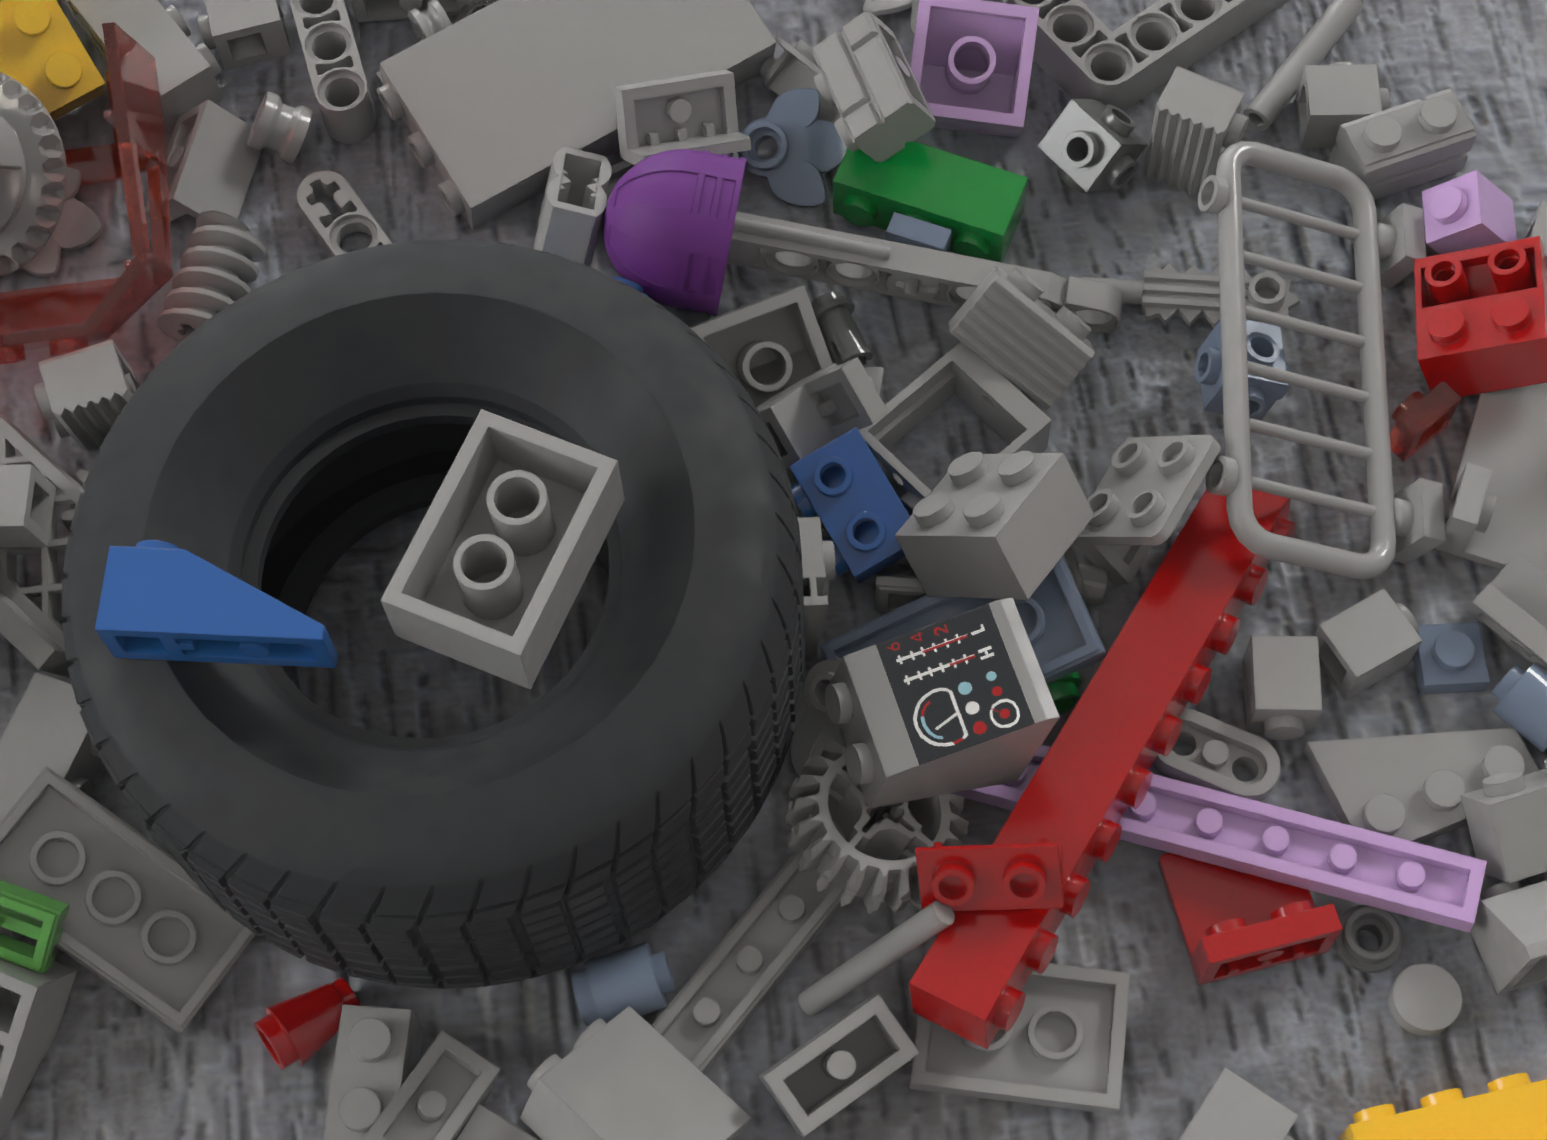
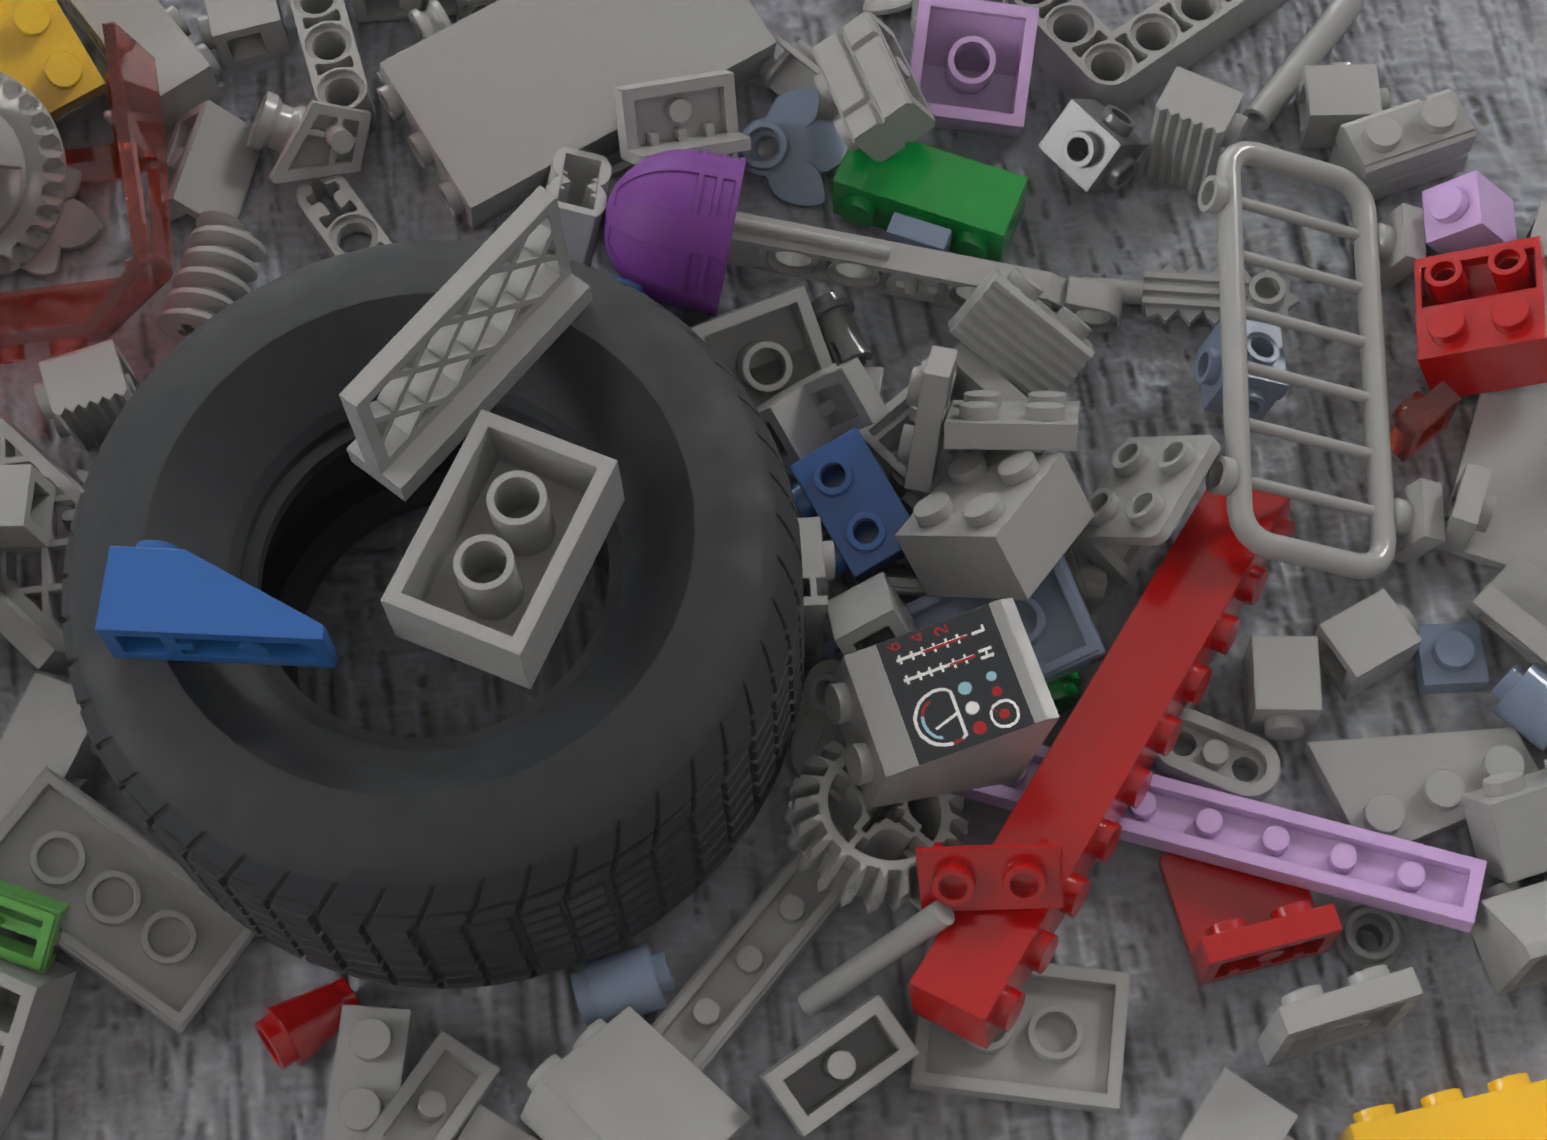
light grey tile [1388,963,1462,1036] -> none
none -> light grey piece [269,100,372,184]
none -> light grey fence [339,185,593,501]
none -> light grey brick [827,571,917,656]
none -> light grey hinge [897,345,958,493]
none -> light grey plate [944,390,1080,451]
none -> light grey plate [1257,964,1424,1067]

